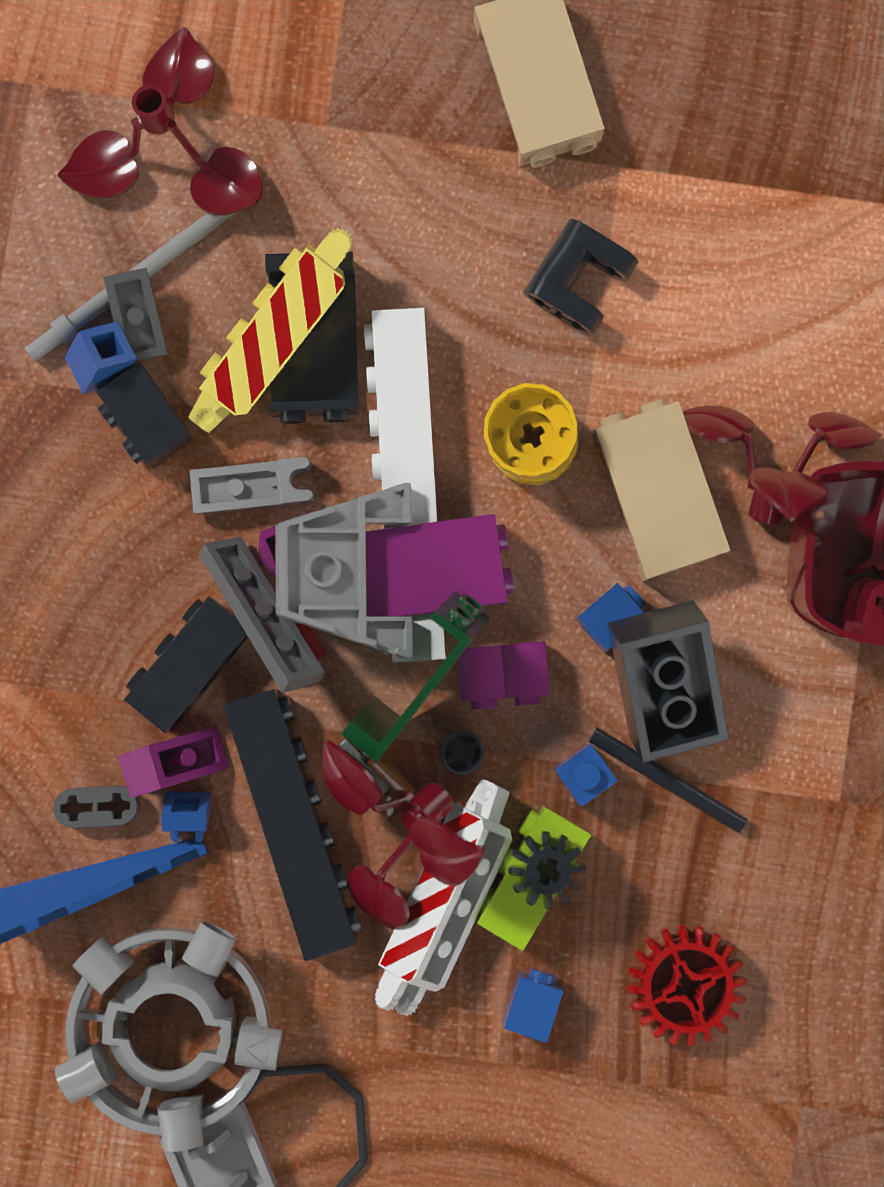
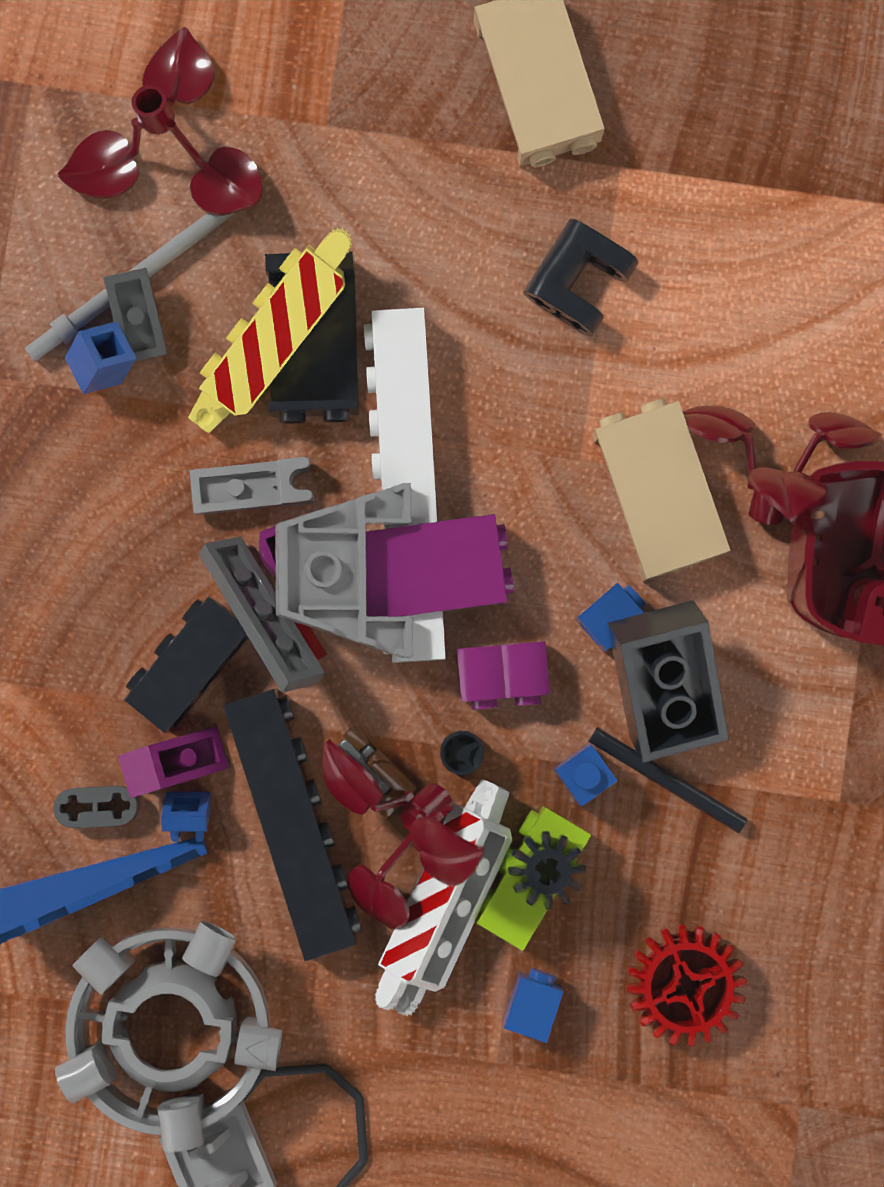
black brick [96,362,194,469] -> none
dark green panel [341,591,490,762] -> none
yellow wheel [484,383,578,485] -> none

